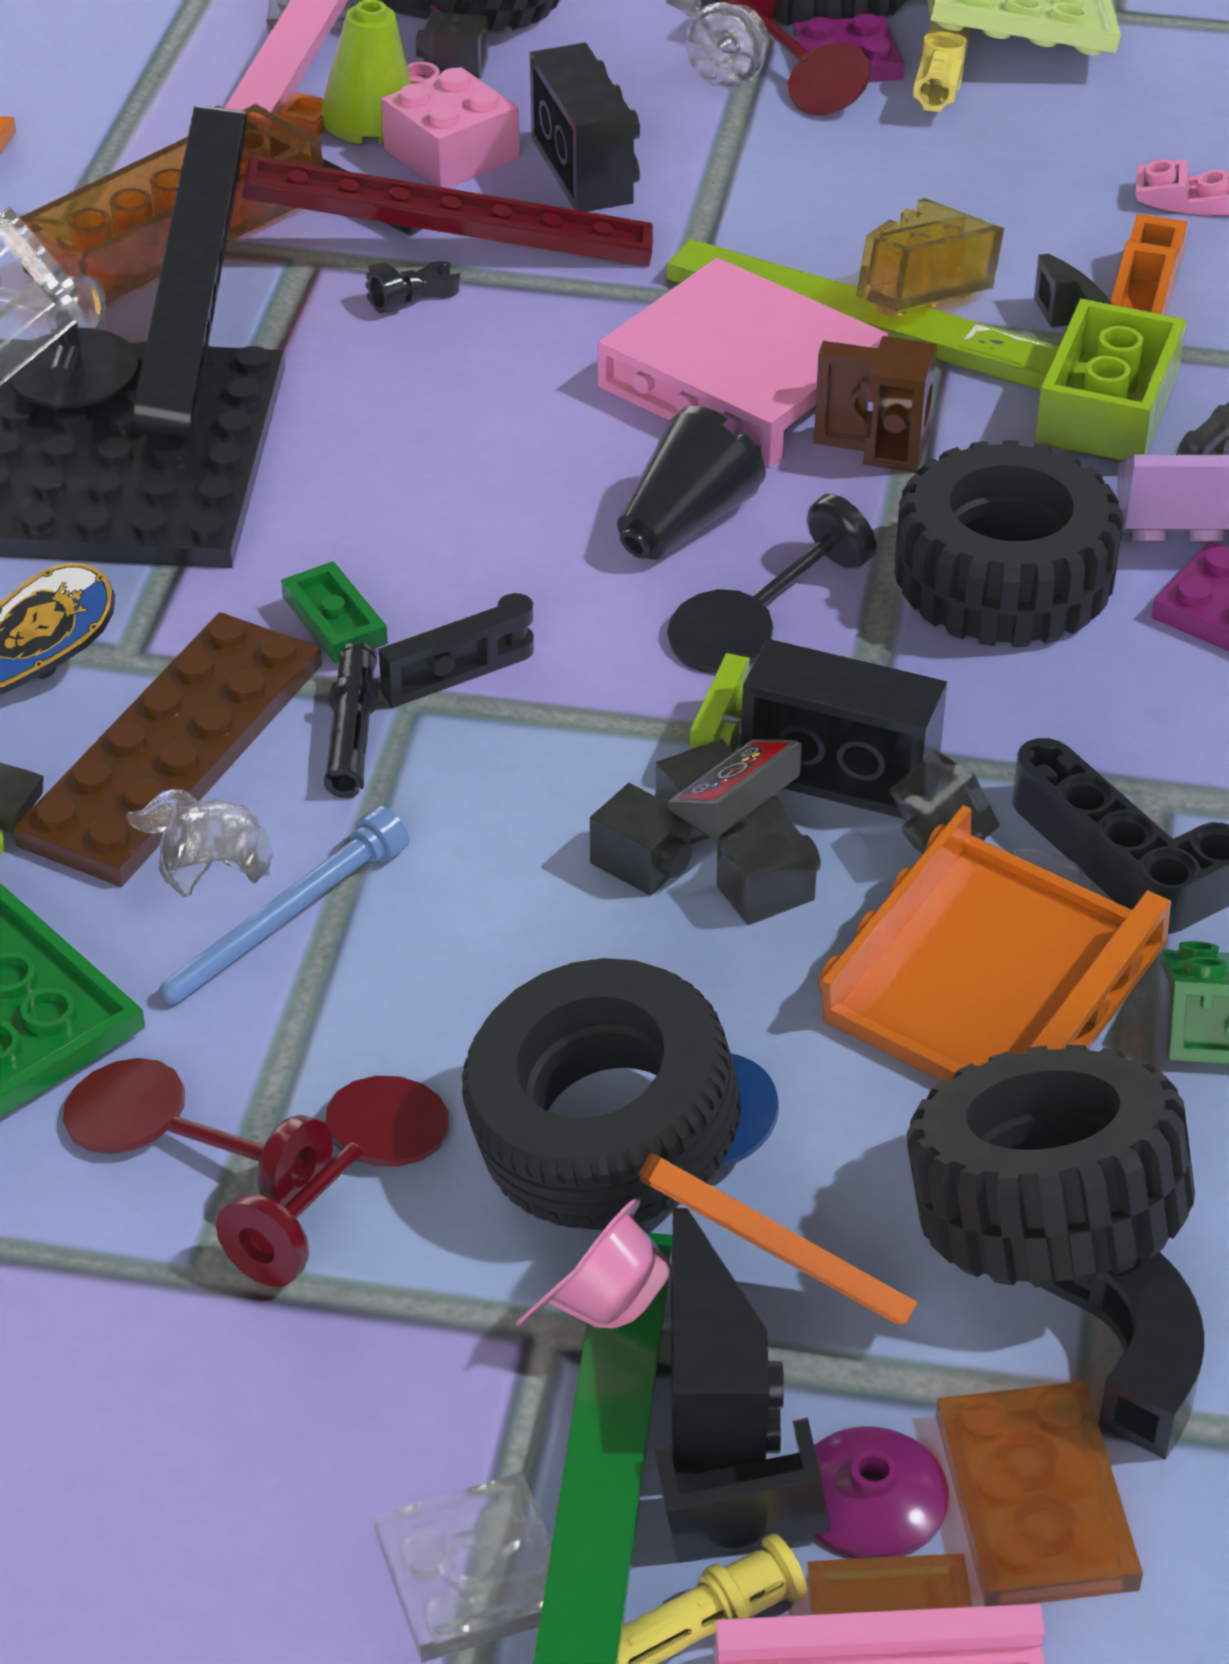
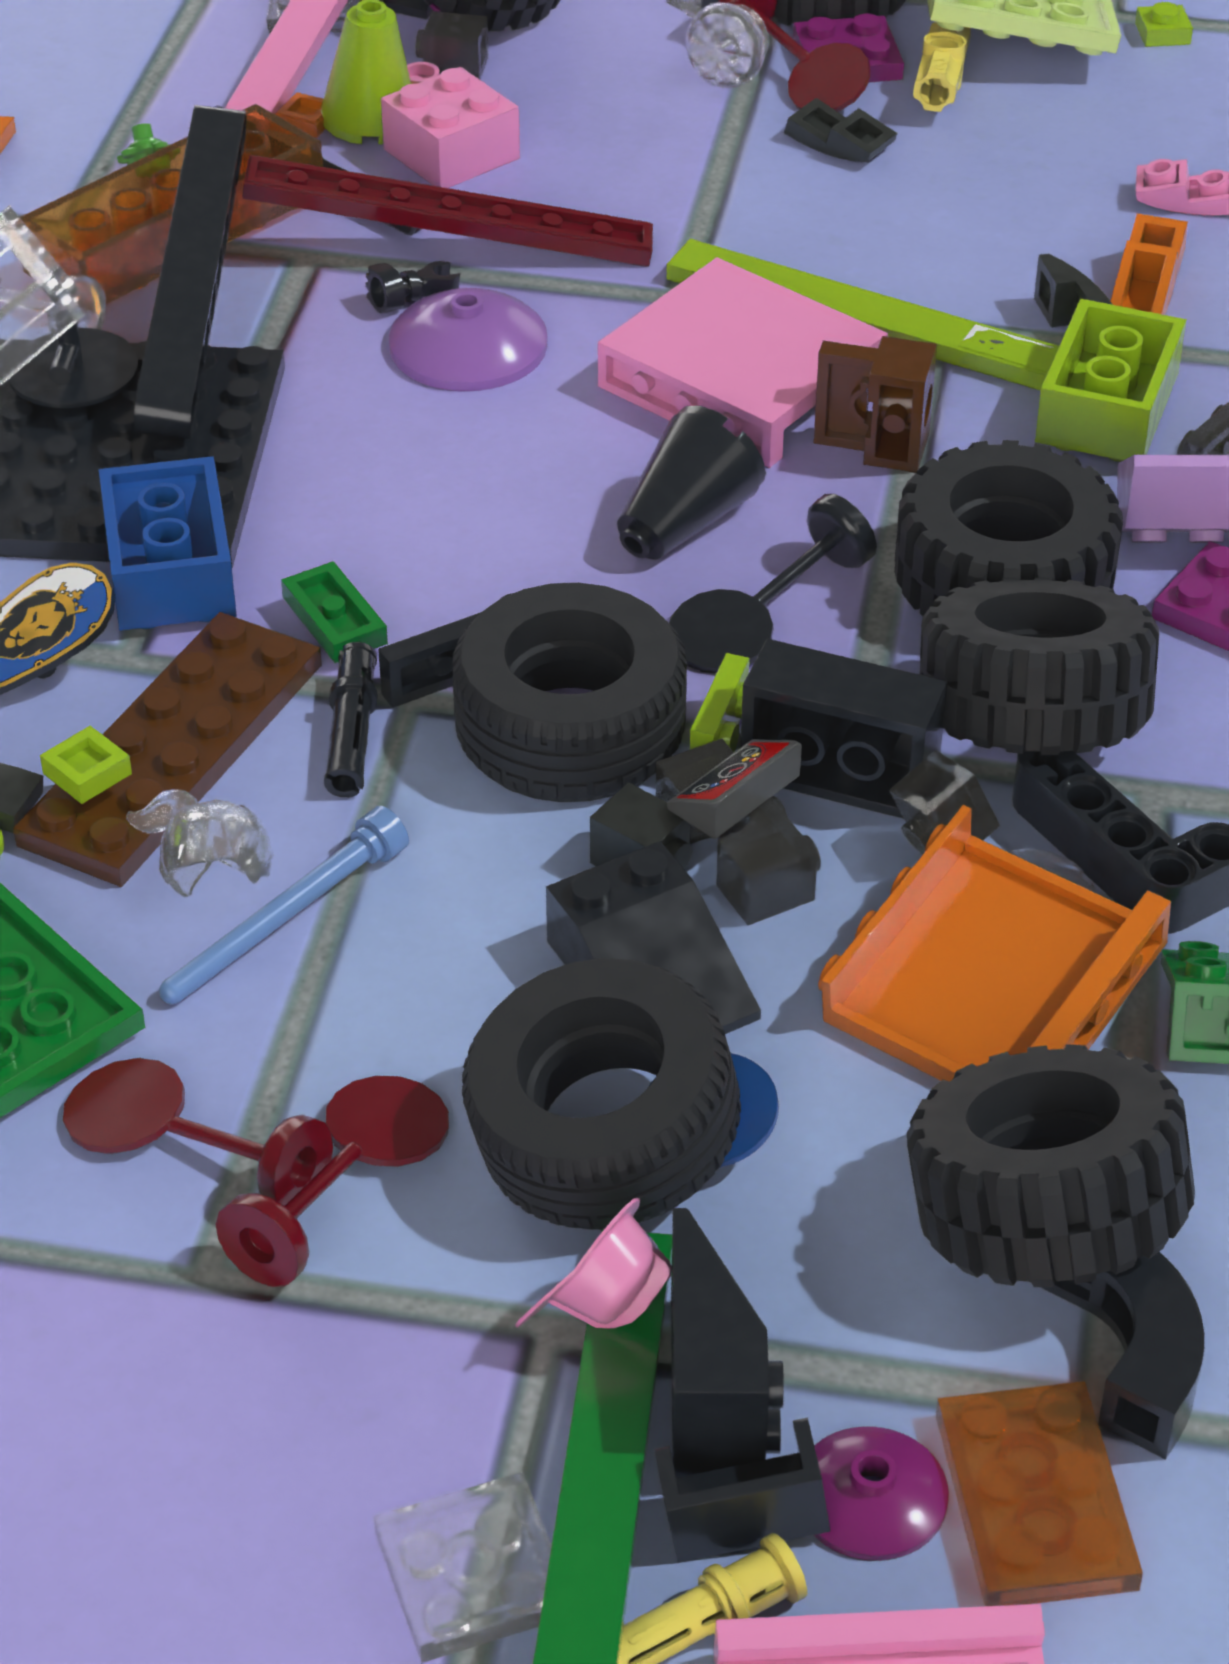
black brick [530,42,640,212] -> none
orange tile [638,1152,918,1326] -> none
clear orange tile [806,1553,973,1615] -> none
clear yellow wedge [856,197,1005,316] -> none
none -> lime plate [40,726,132,804]
none -> blue slope [99,456,237,631]
none -> bright green plant [117,123,178,176]
none -> medium lavender dish [389,288,547,391]
none -> black tyre [453,582,687,802]
none -> black slope [546,841,761,1034]
none -> pearl dark grey slope [784,98,897,162]
none -> black tyre [920,577,1159,755]
none -> lime plate [1135,2,1193,47]

